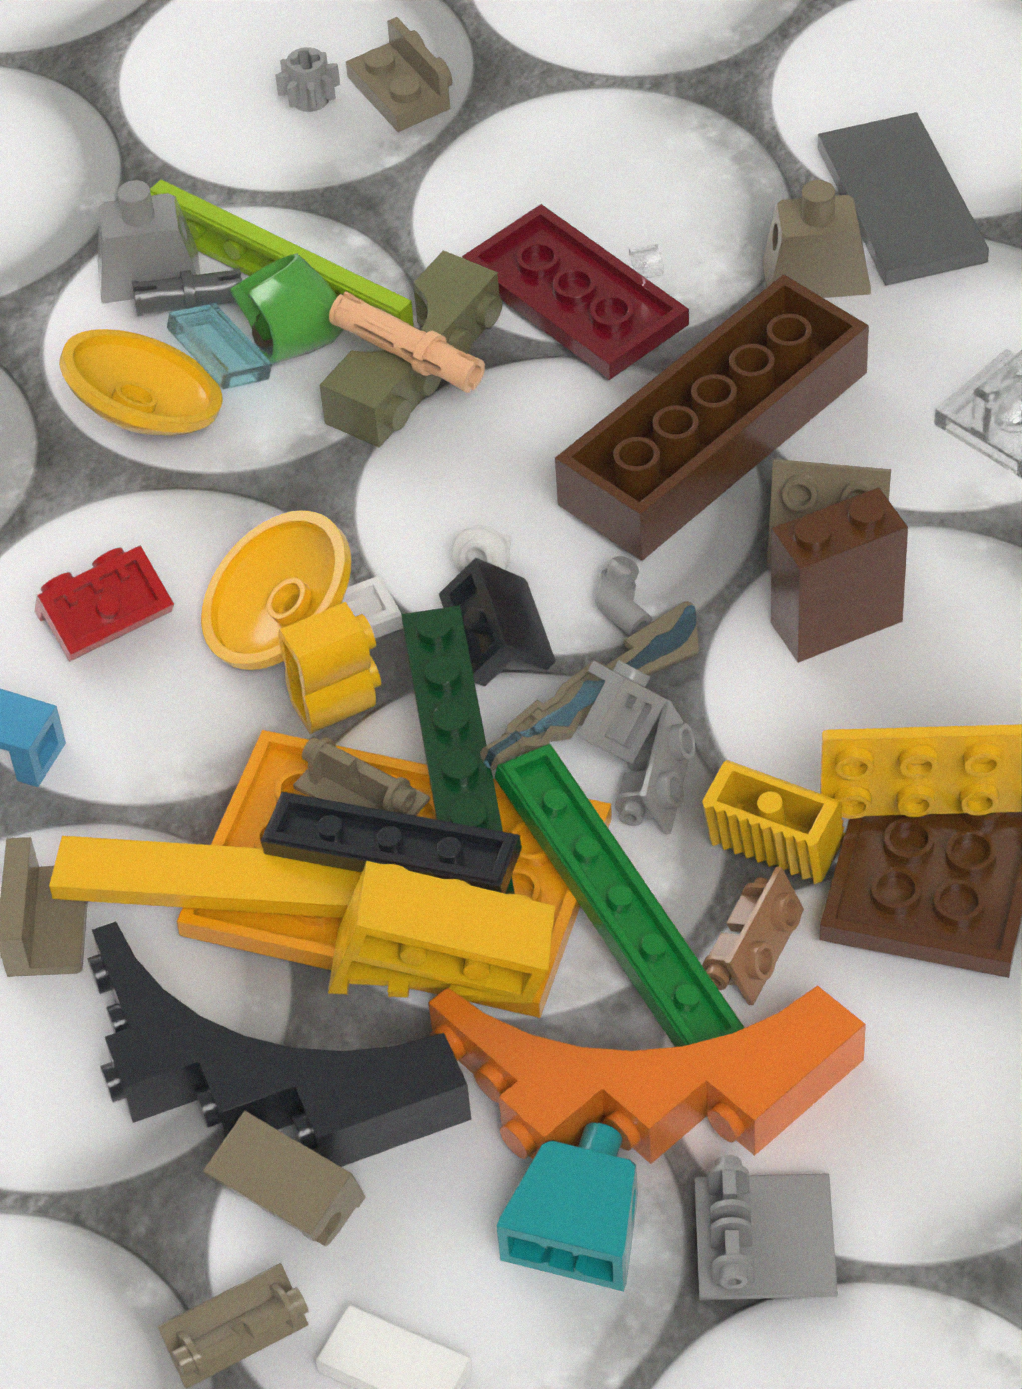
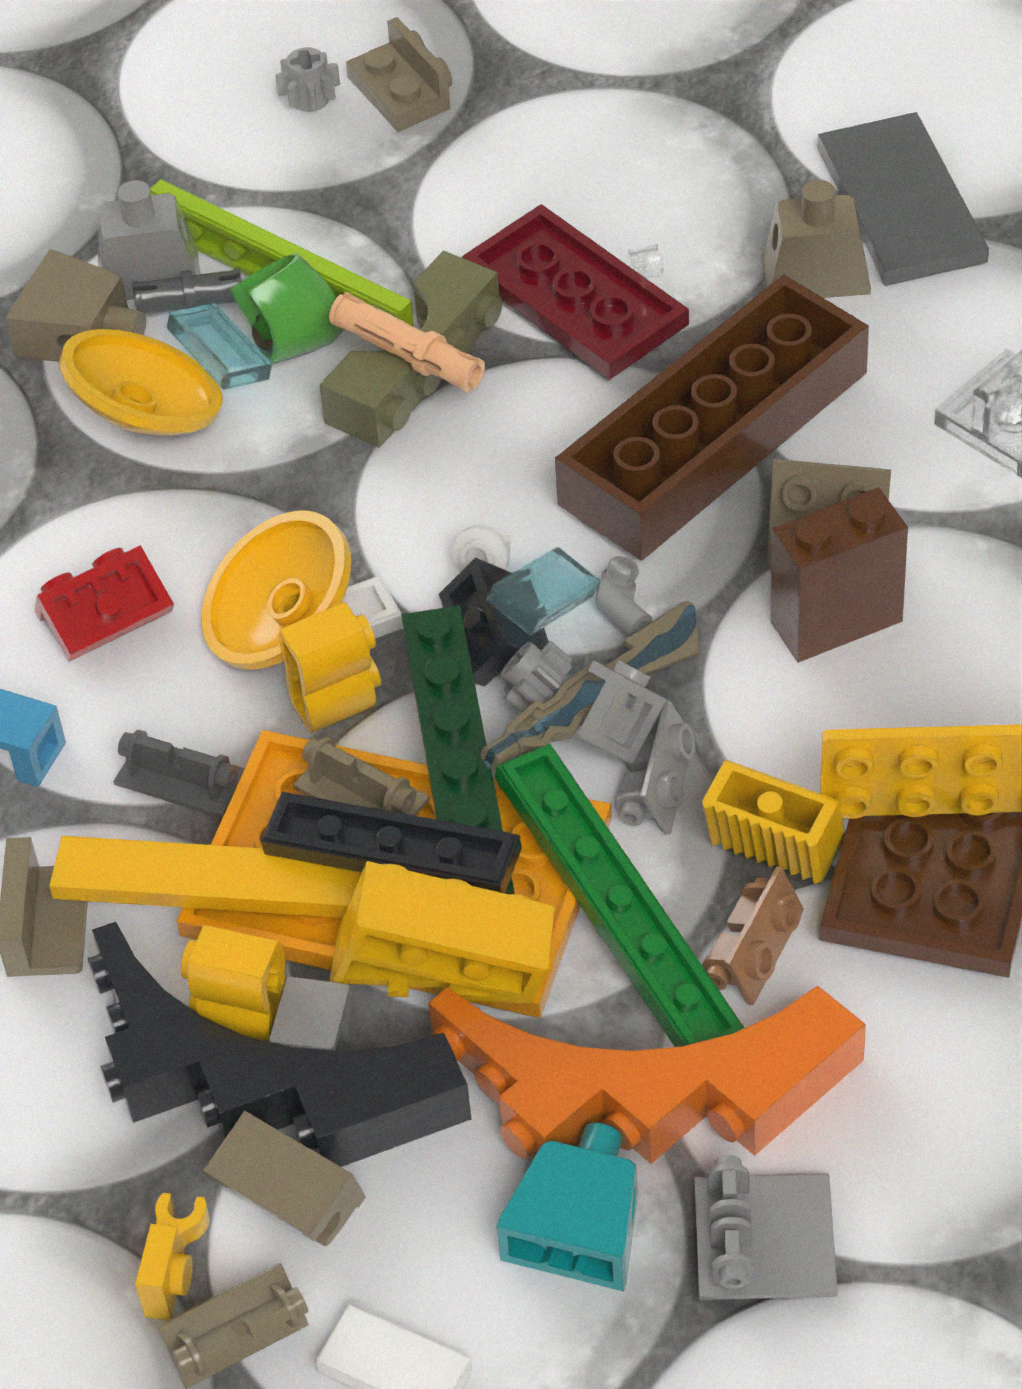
none -> dark tan torso [5,249,146,362]
none -> dark grey hinge [113,730,245,818]
none -> yellow plate [135,1193,210,1320]
none -> yellow brick [181,925,287,1042]
none -> light grey panel [269,976,356,1051]
none -> clear light blue tile [486,547,599,636]
none -> light grey gear [501,641,573,713]

